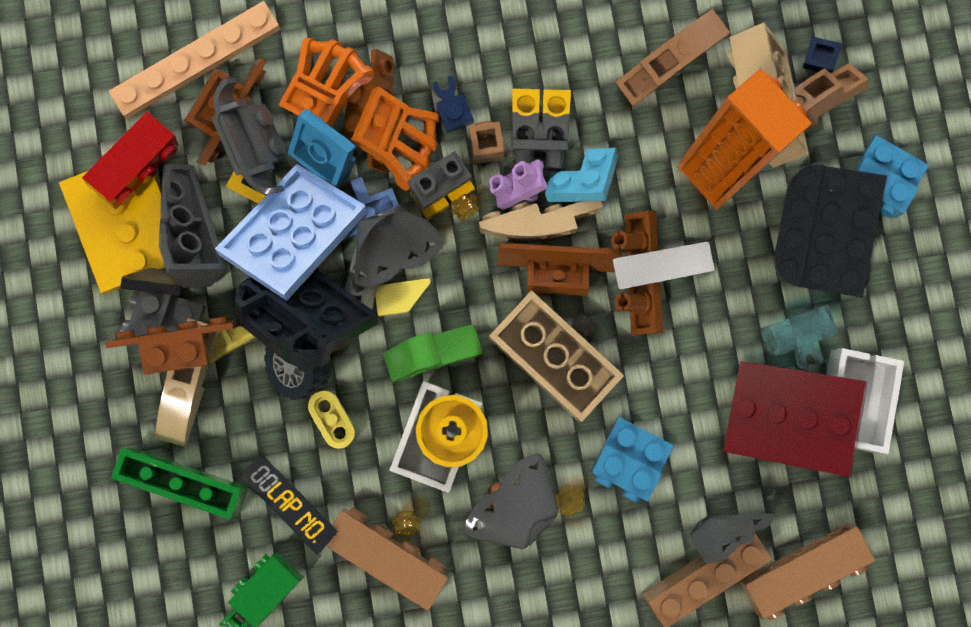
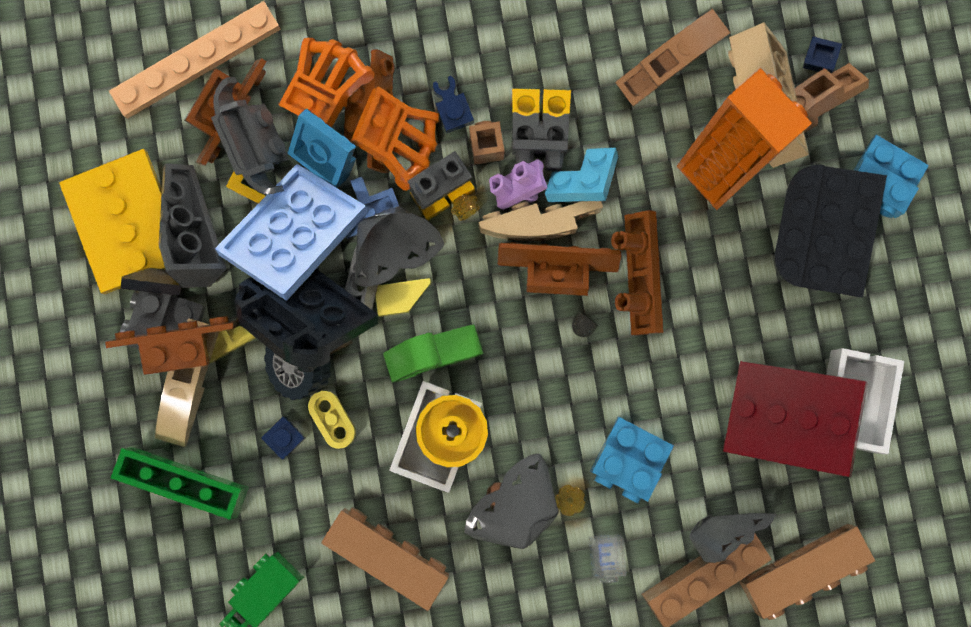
red brick [82,112,179,210] -> none
black sticker [241,454,338,555] -> none
clear yellow plate [391,511,422,536] -> none
tan brick [489,290,624,422] -> none
white sticker [613,242,715,289] -> none
clear light blue brick [761,304,839,369] -> none
none -> dark blue plate [261,416,306,460]
none -> clear brick [589,534,626,583]

